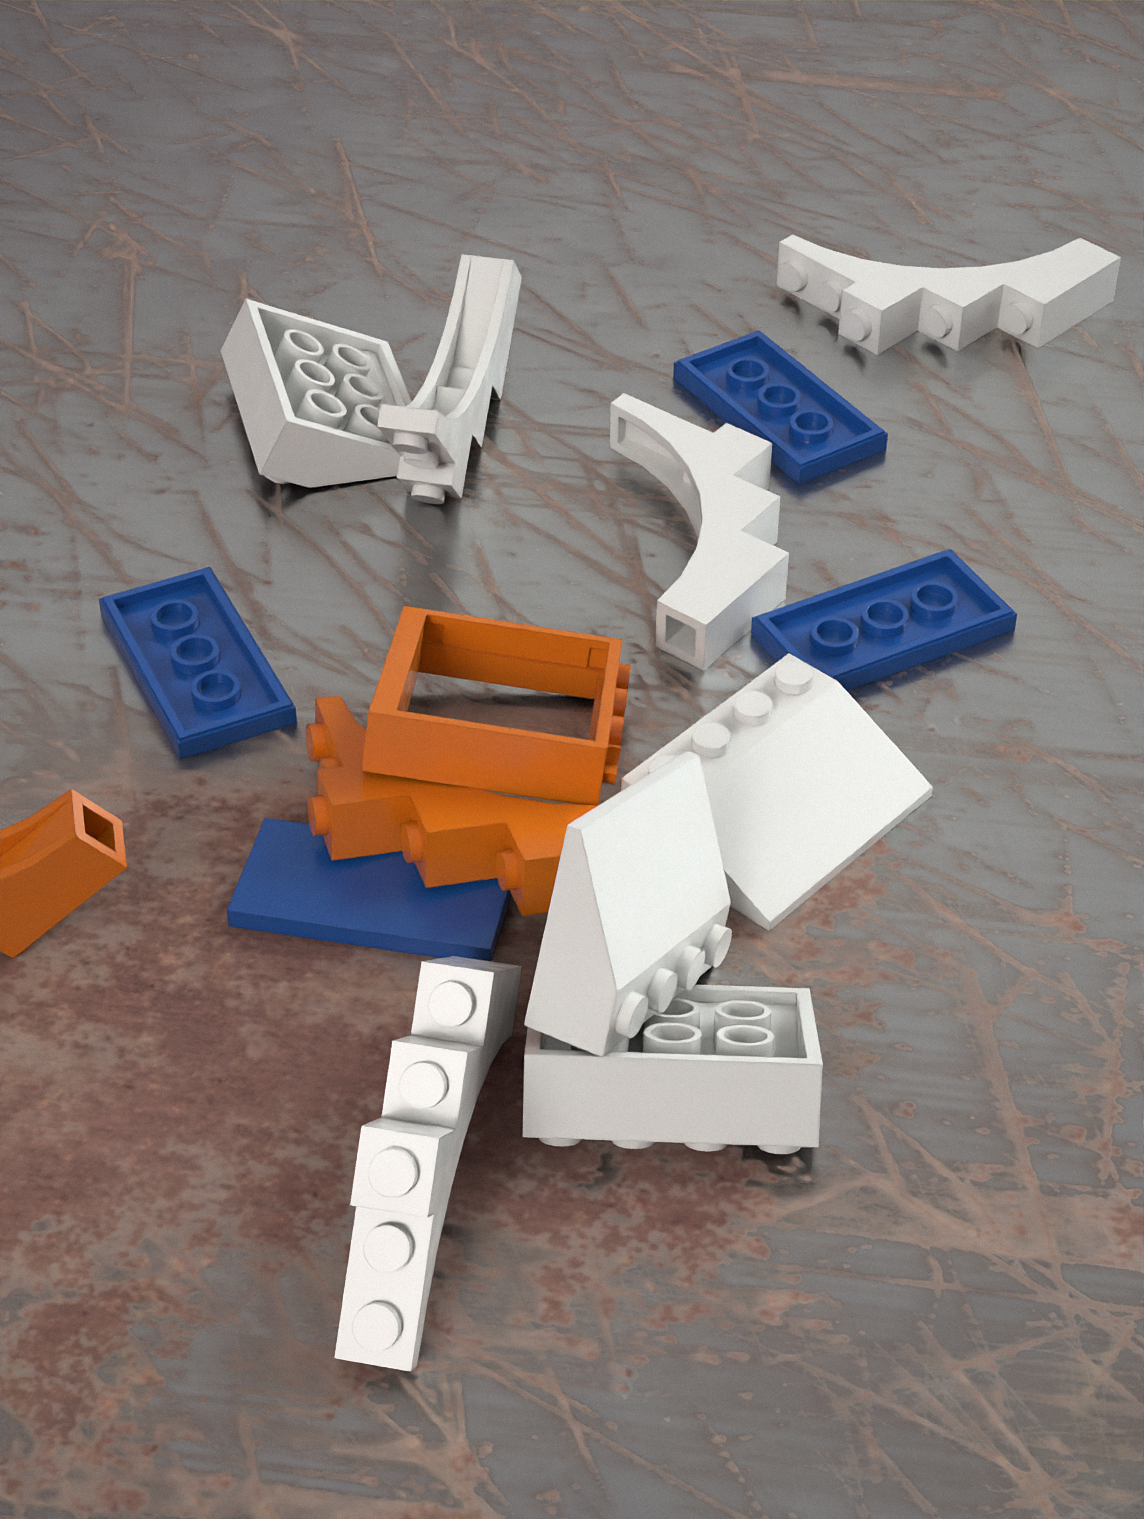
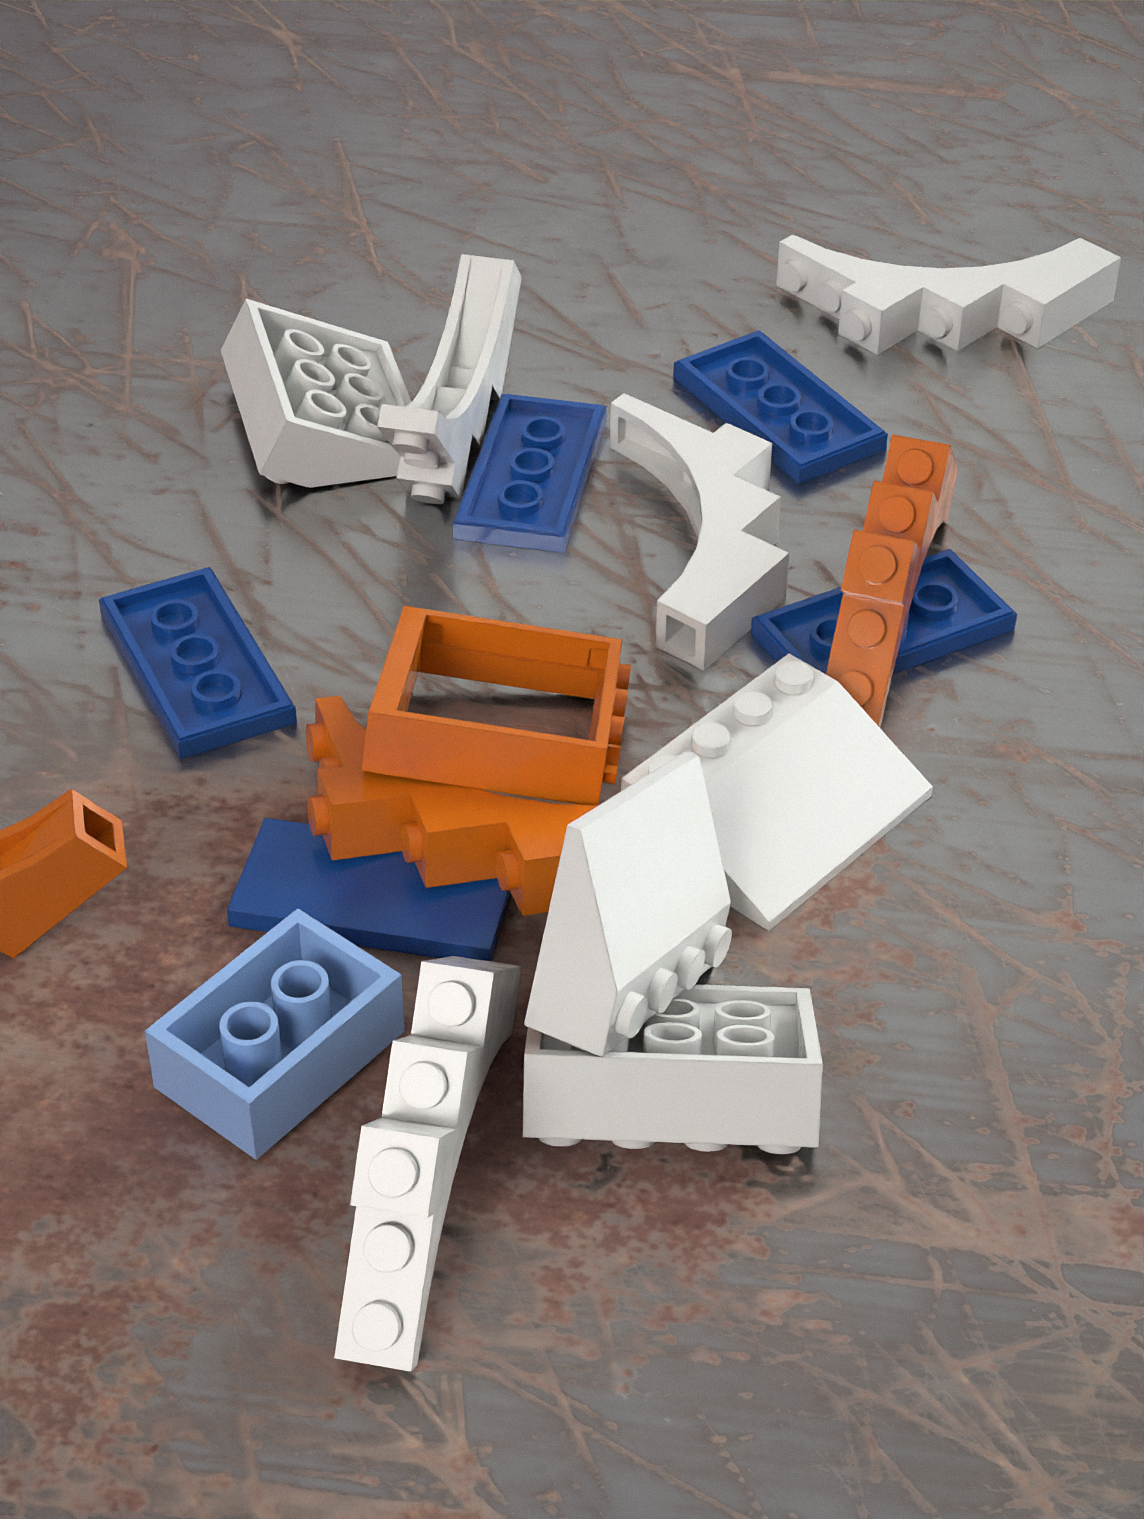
none -> light blue brick [145,908,405,1160]
none -> blue tile [453,393,607,553]
none -> orange arch [826,434,959,728]

